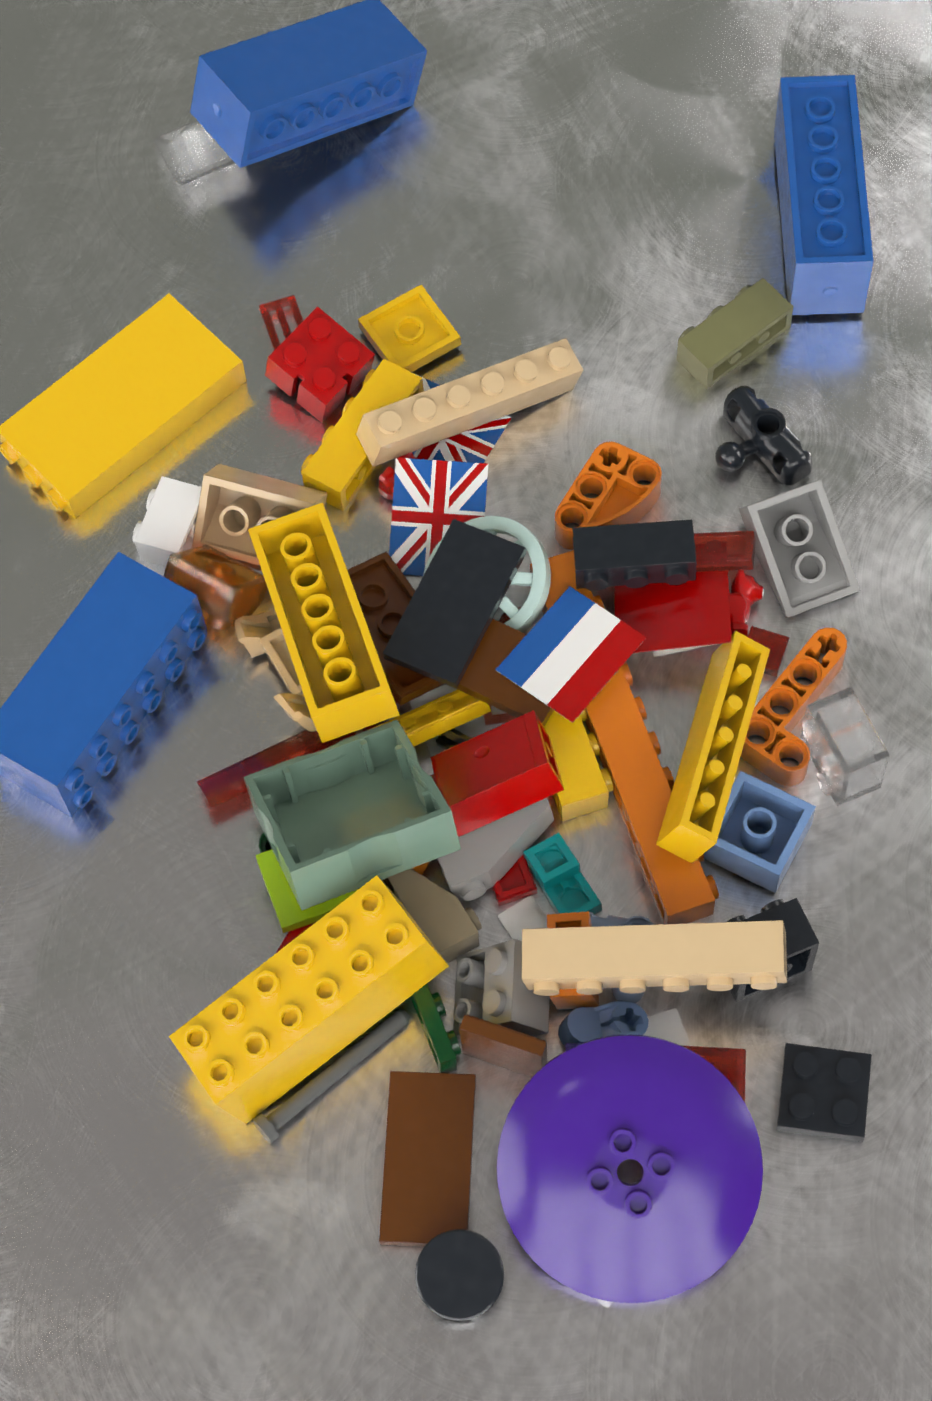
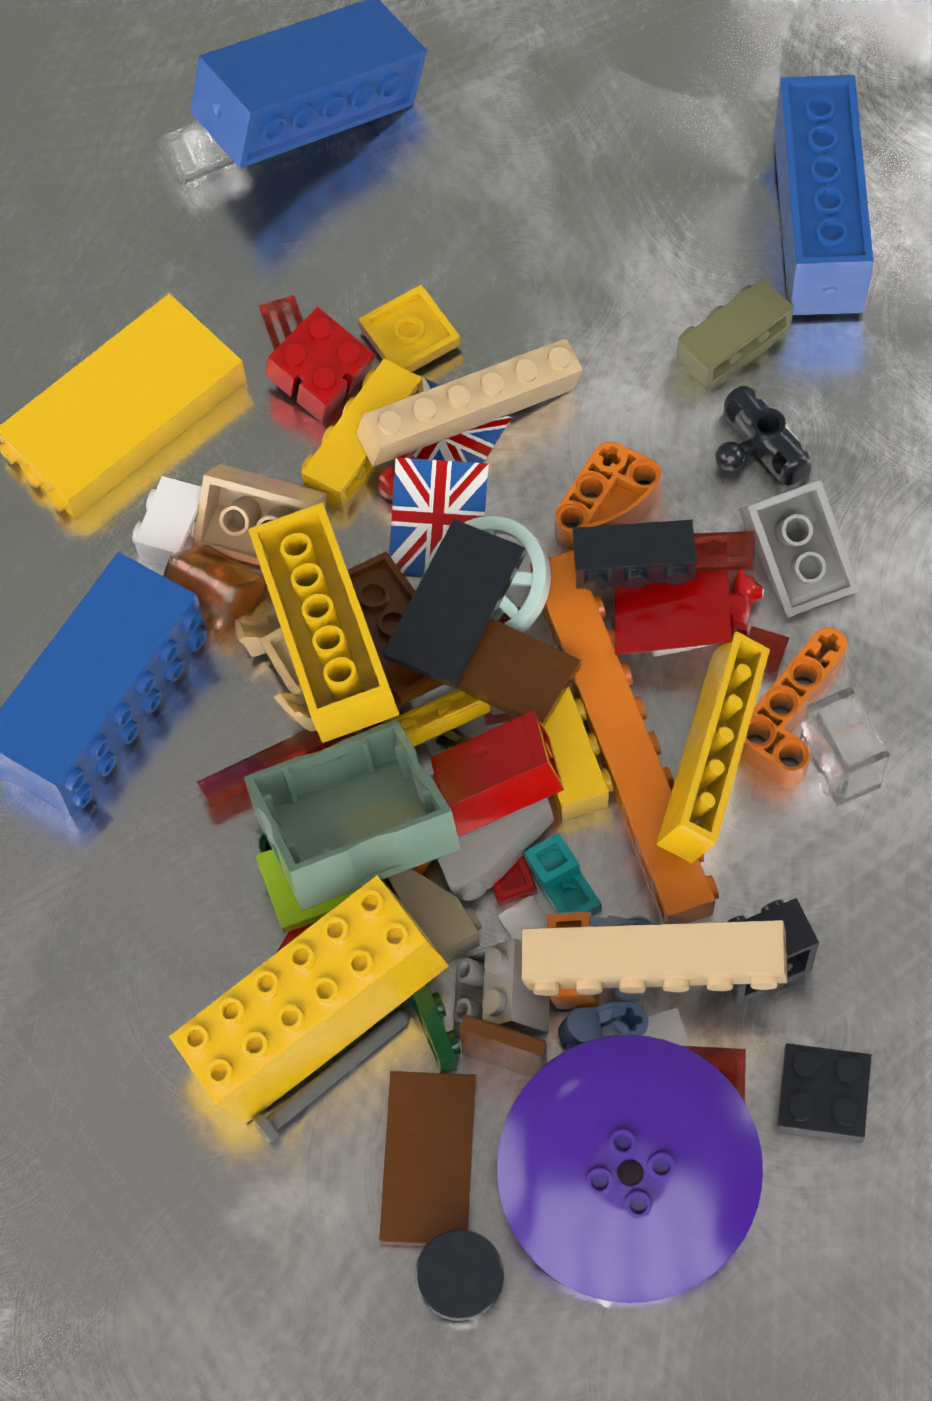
sticker [496,586,647,723] -> none
medium blue brick [703,771,816,893] -> none

